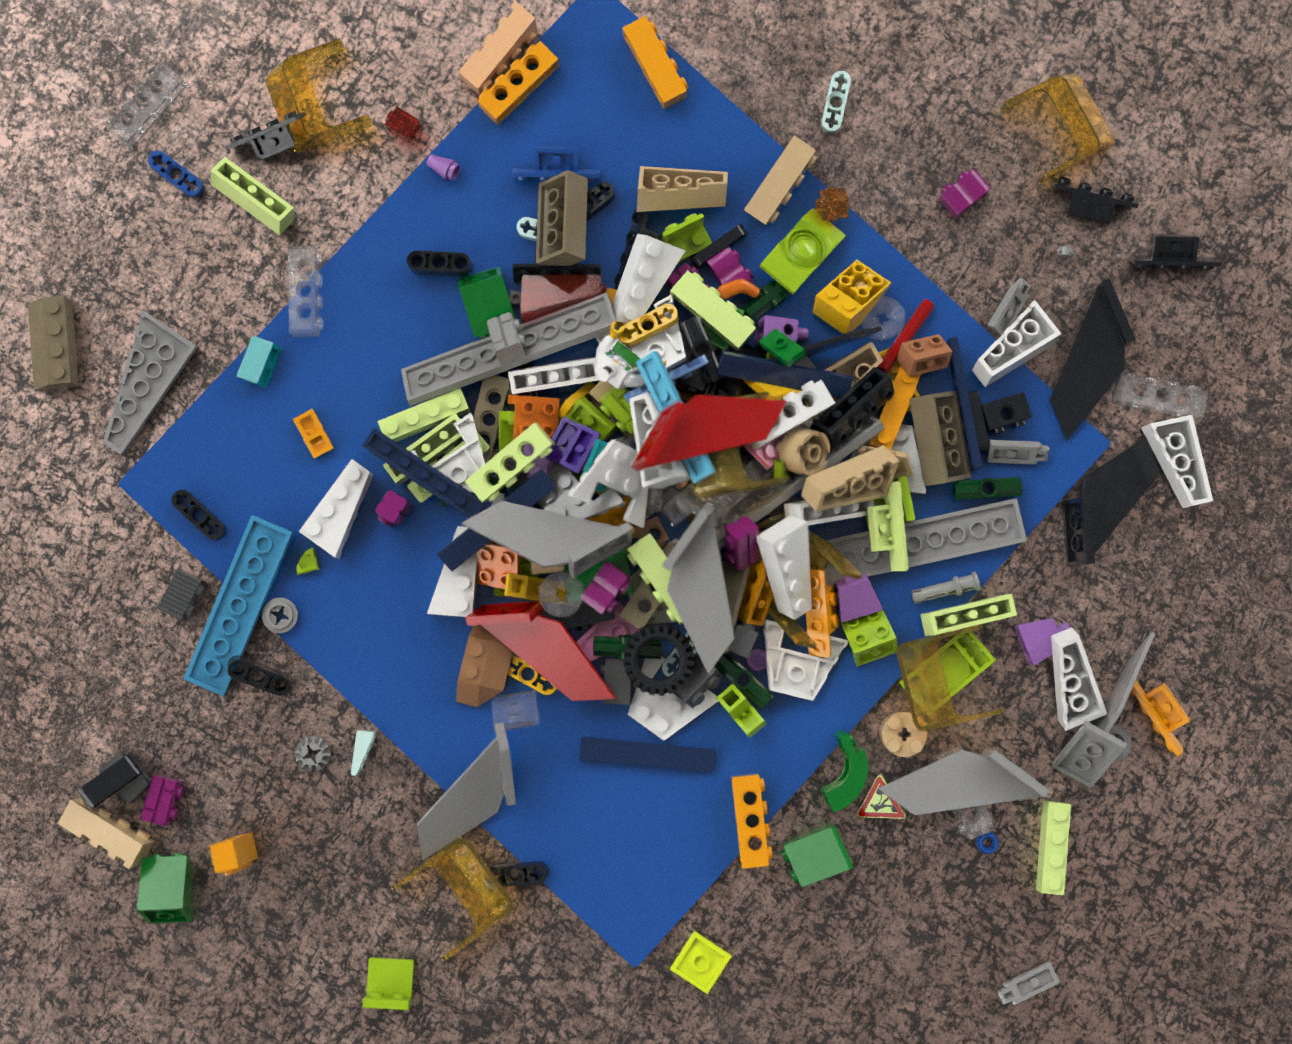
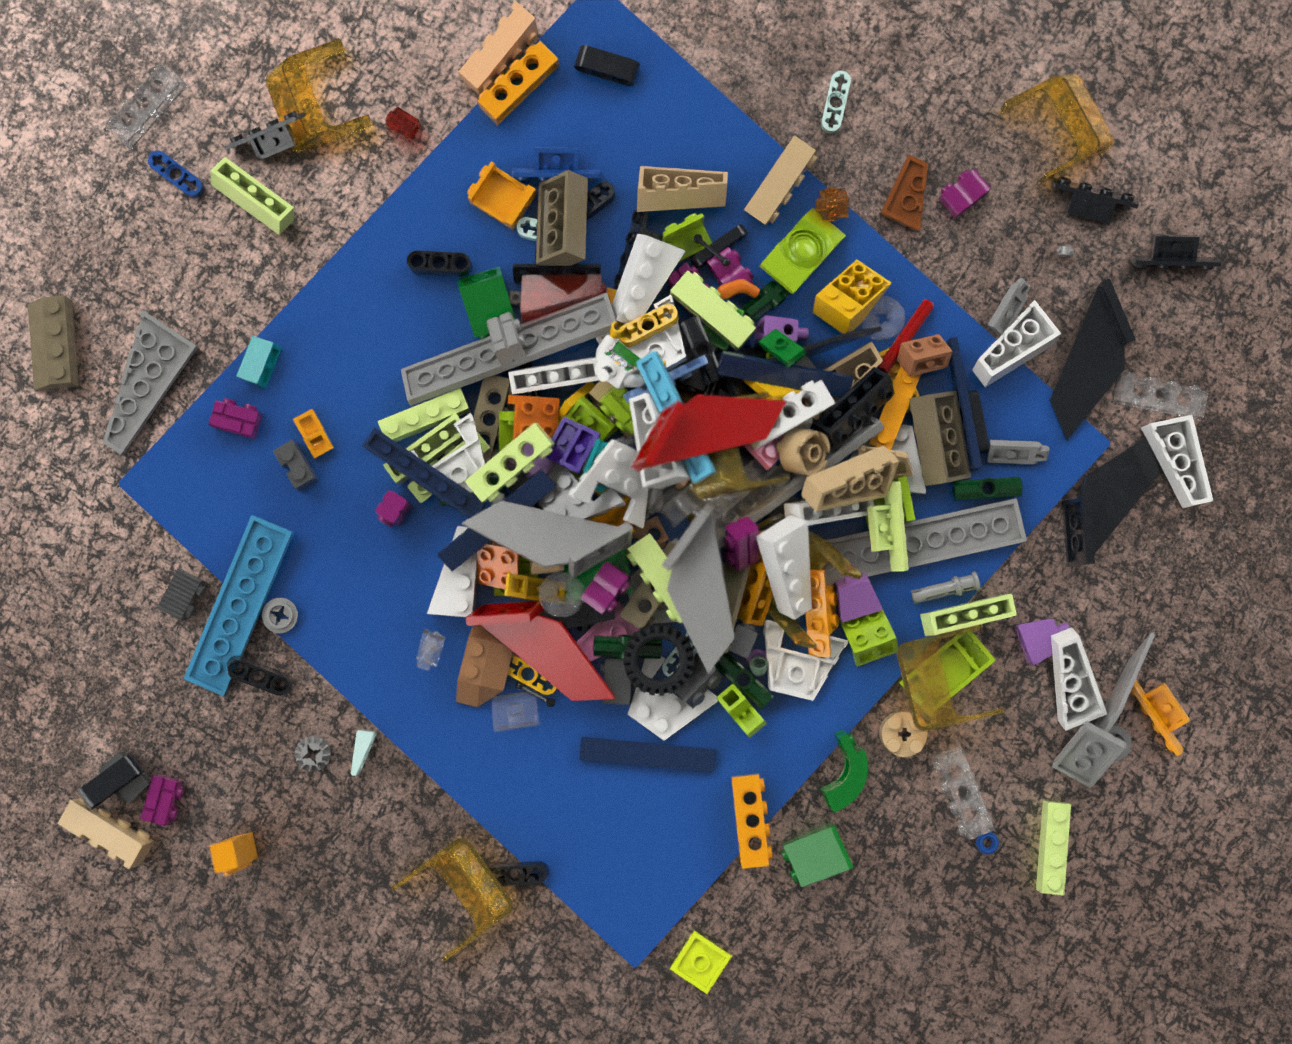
slope [137,853,194,924] -> none
black beam [171,490,226,540] -> none
clear brick [288,245,323,337] -> none
lime tile [297,548,320,575] -> none
white wedge [299,459,373,559] -> none
lime bracket [362,957,414,1010] -> none
light grey piece [417,723,516,861] -> none
medium lavender cone [427,154,461,181] -> none
light orange brick [623,15,689,109] -> none
lime arm [773,458,789,484] -> none
piece [857,775,906,819] -> none
light grey piece [878,748,1050,816] -> none
black brick [981,392,1032,435] -> none
light grey hinge [997,961,1060,1005] -> none
none -> magenta brick [209,398,263,439]
none -> dark grey brick [273,440,319,491]
none -> clear hips [416,629,446,671]
none -> light orange panel [467,161,537,230]
none -> black hinge [516,681,555,707]
none -> black beam [574,45,640,86]
none -> black hinge [693,234,730,266]
none -> sand green hinge [750,657,768,677]
none -> dark orange wing [880,154,928,233]

